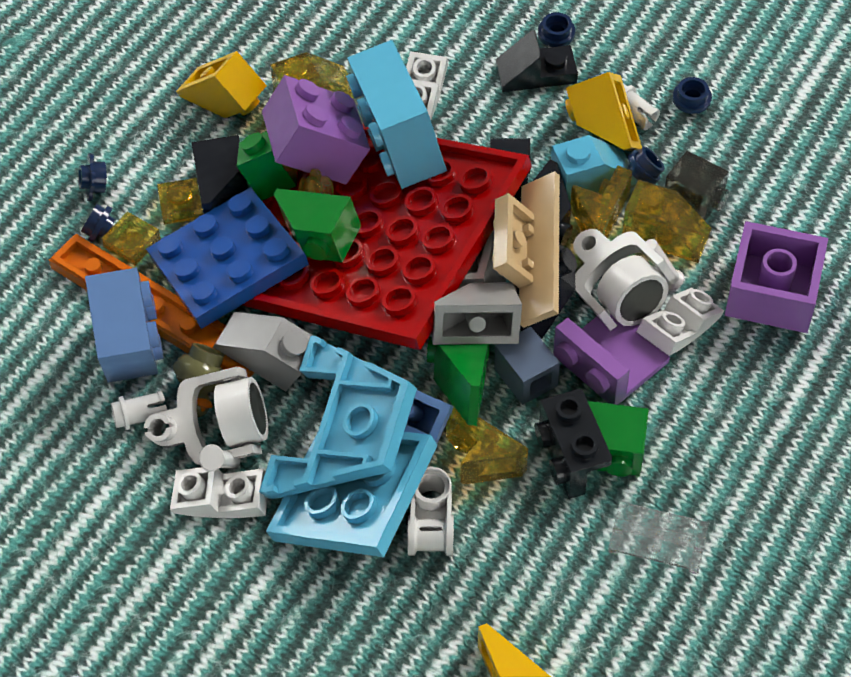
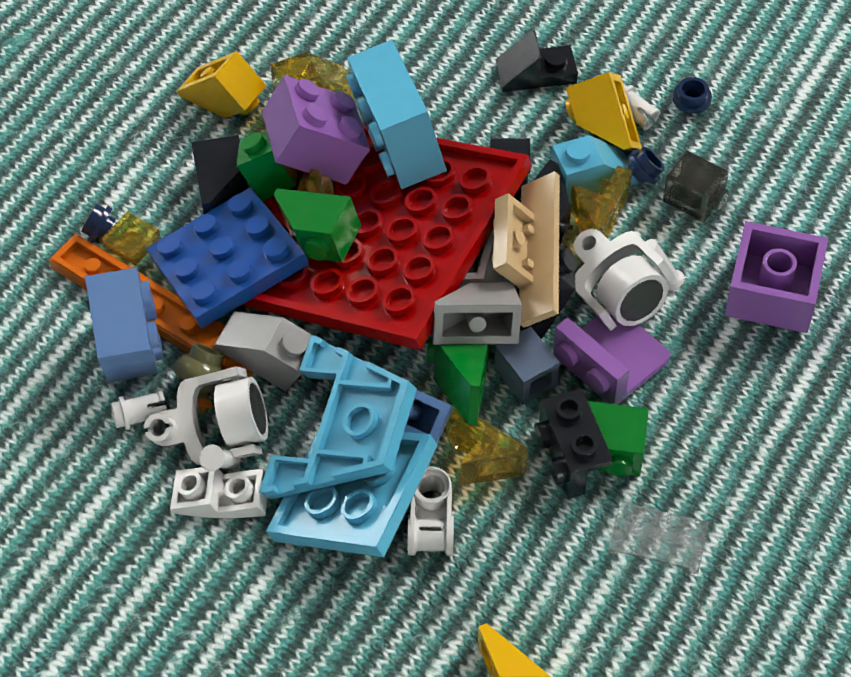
dark blue plate [78,153,107,201] -> none
clear yellow plate [157,178,203,225] -> none
white slope [406,51,448,120] -> none
dark blue plate [538,12,575,47] -> none
clear yellow slope [622,180,712,263] -> none
white slope [636,288,724,356] -> none

